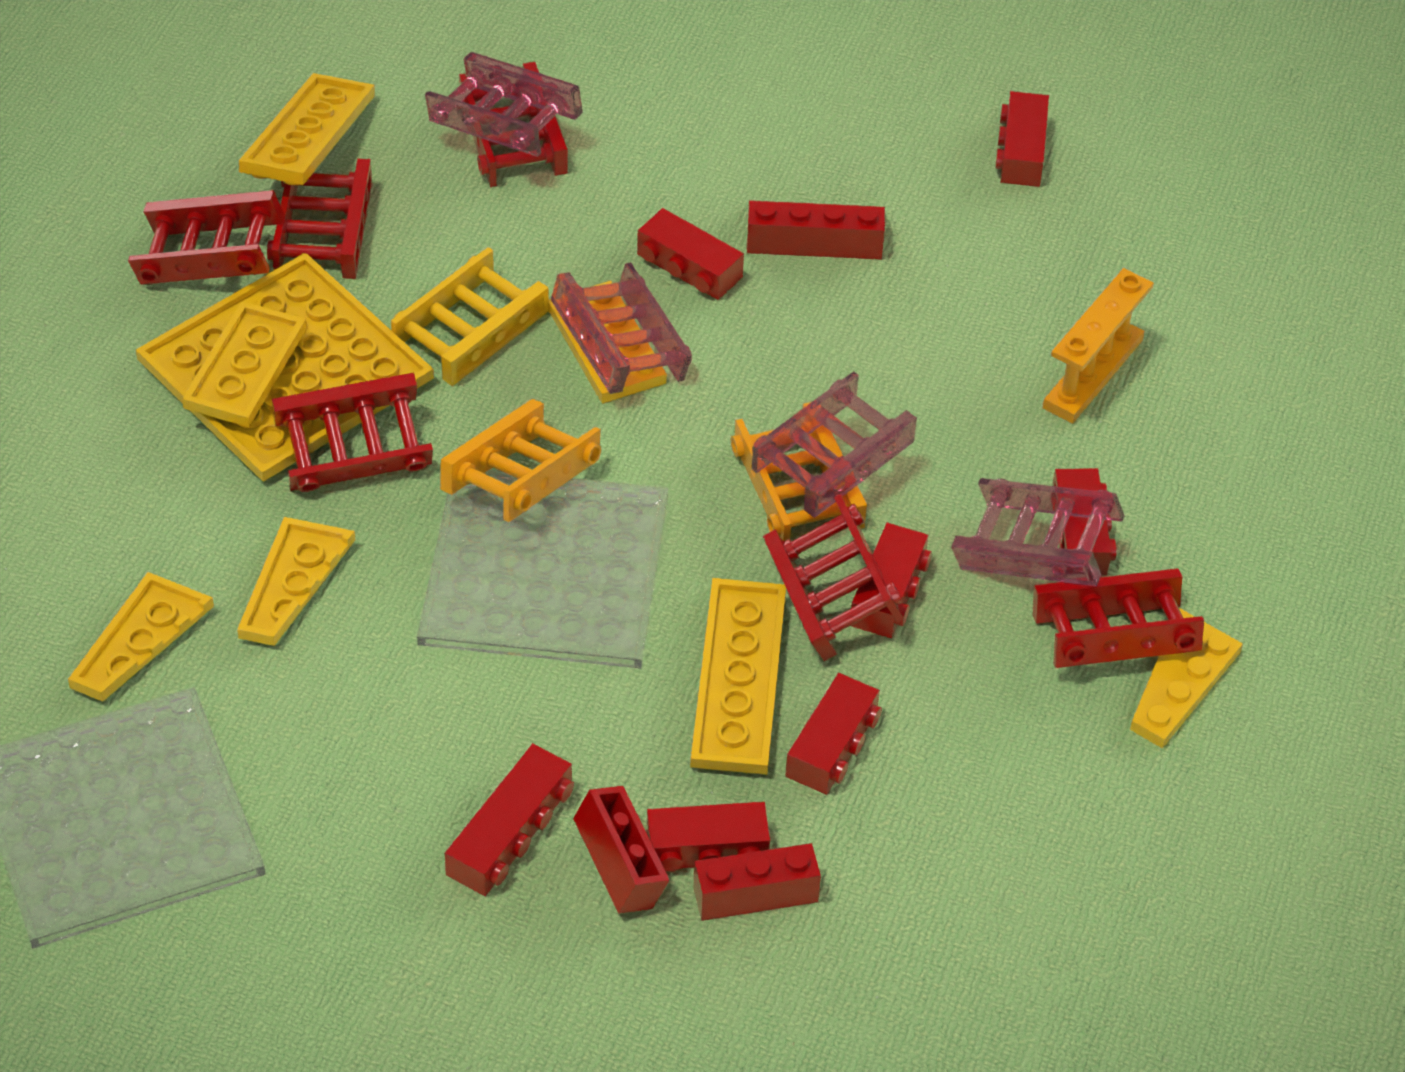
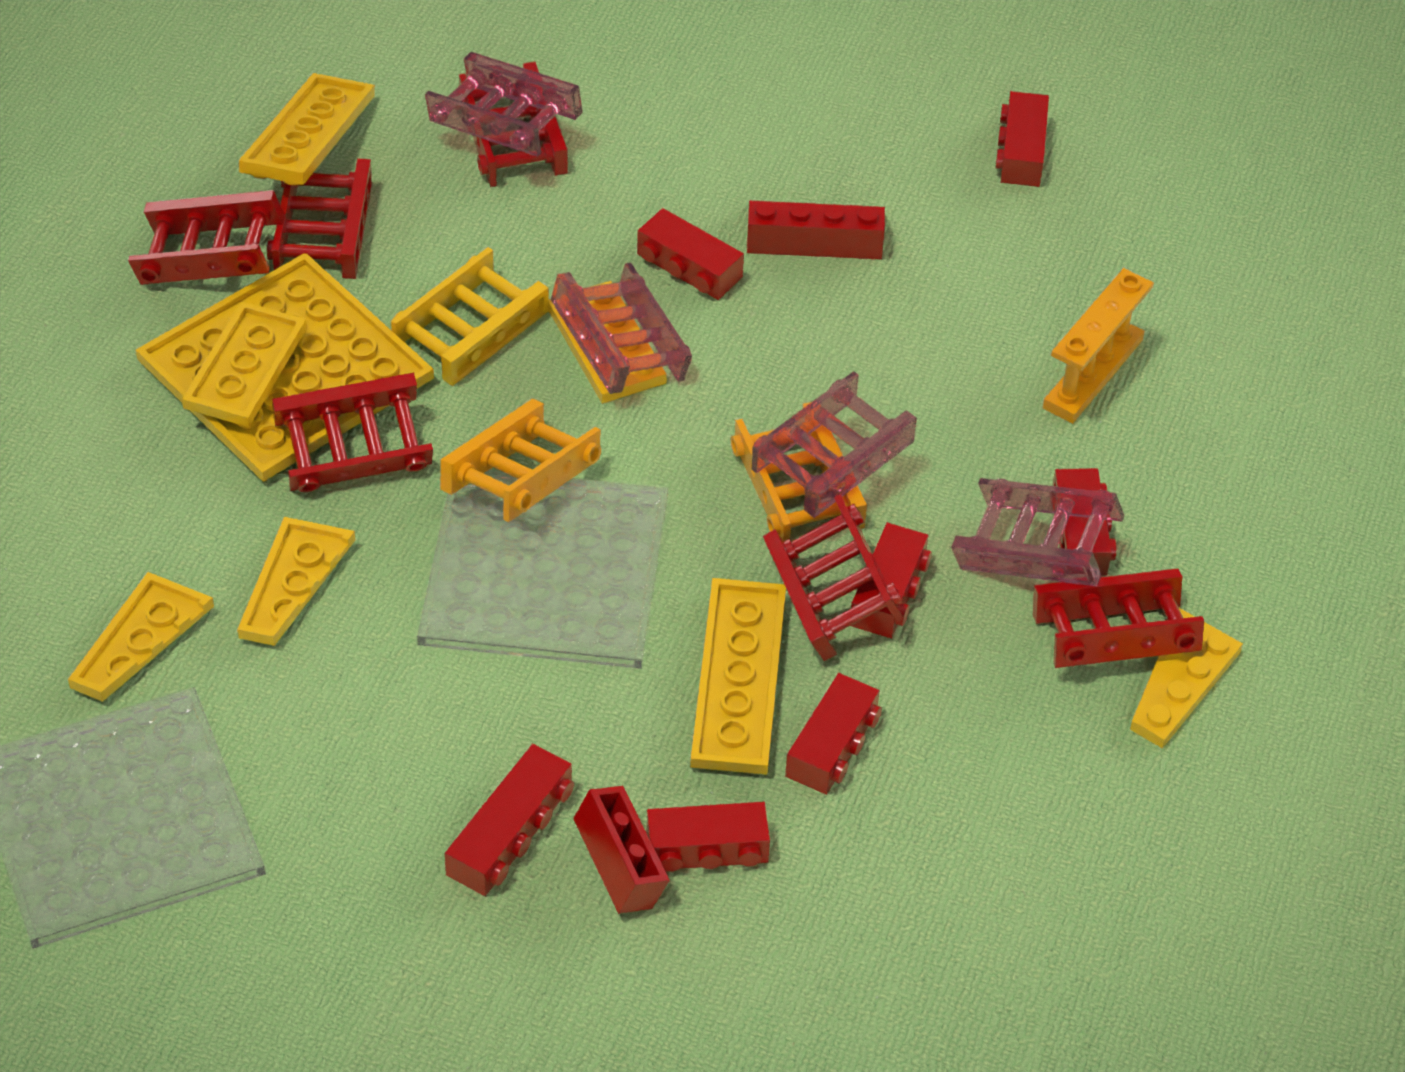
red brick [693,843,821,921] -> none

